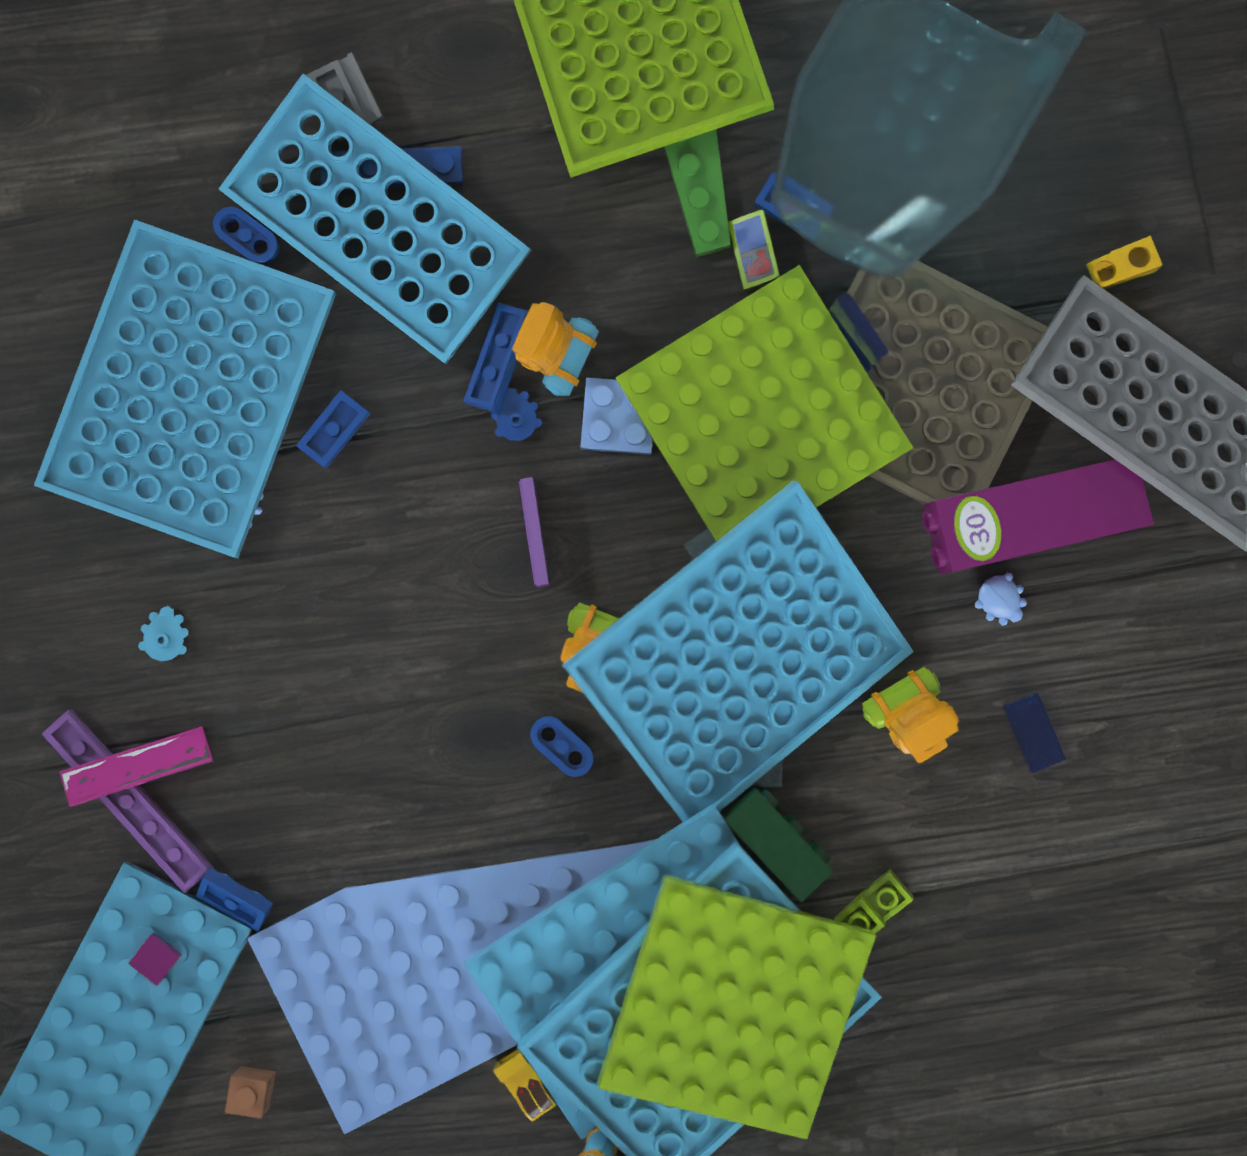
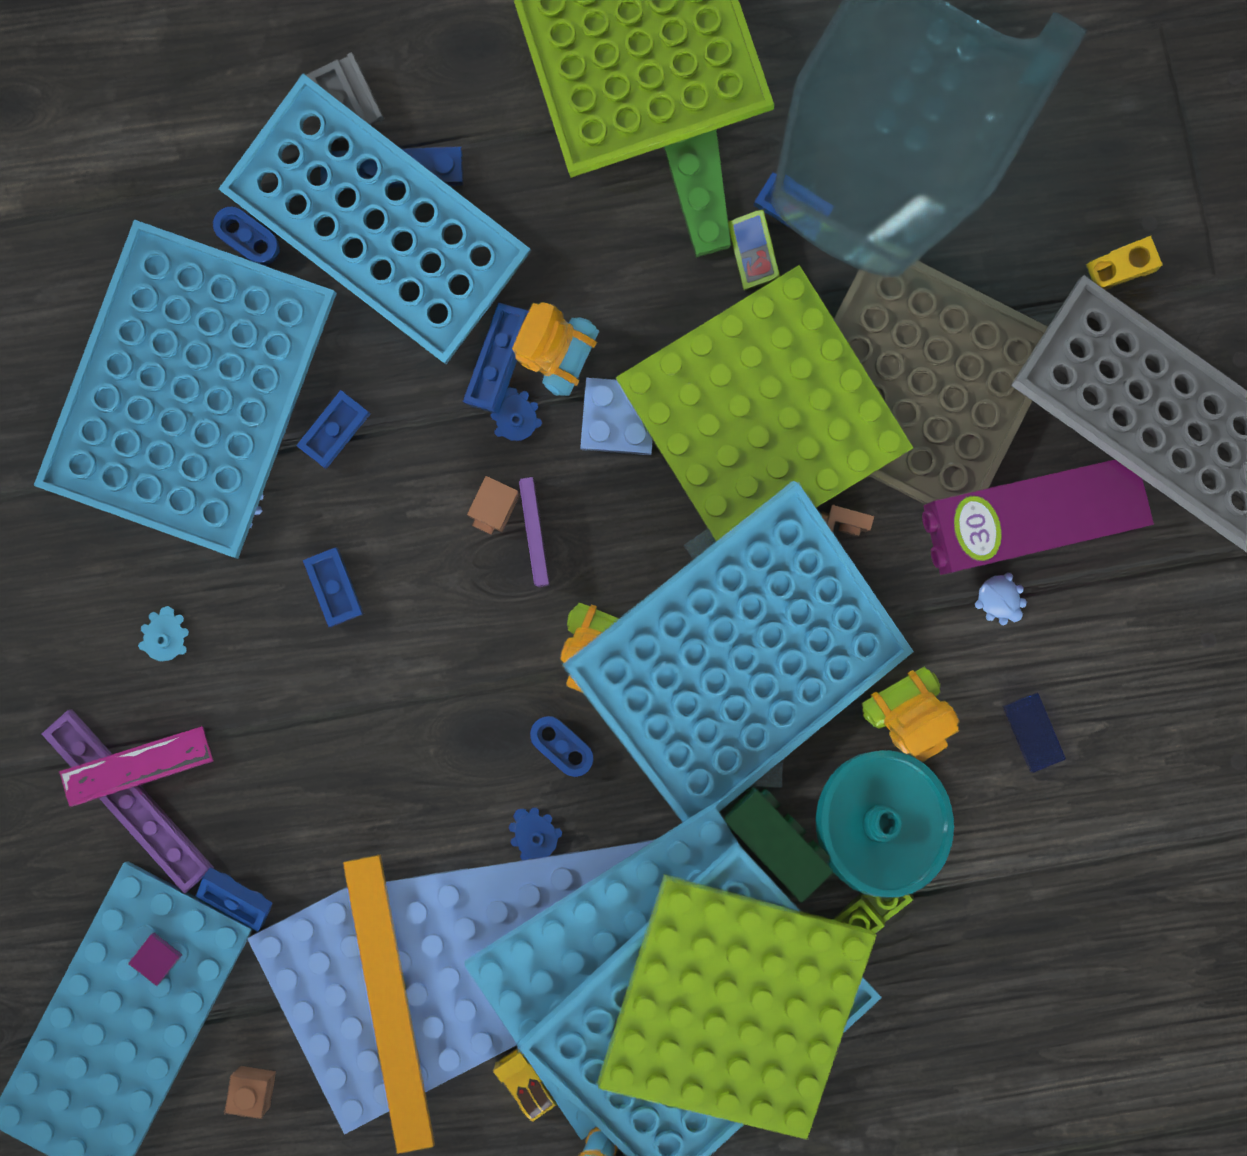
clear blue tile [829,292,889,373] -> none
none -> blue plate [303,547,364,627]
none -> light orange tile [343,854,435,1154]
none -> nougat brick [467,476,520,535]
none -> blue piece [508,808,562,860]
none -> teal dish [816,750,954,897]
none -> nougat bracket [820,505,874,536]

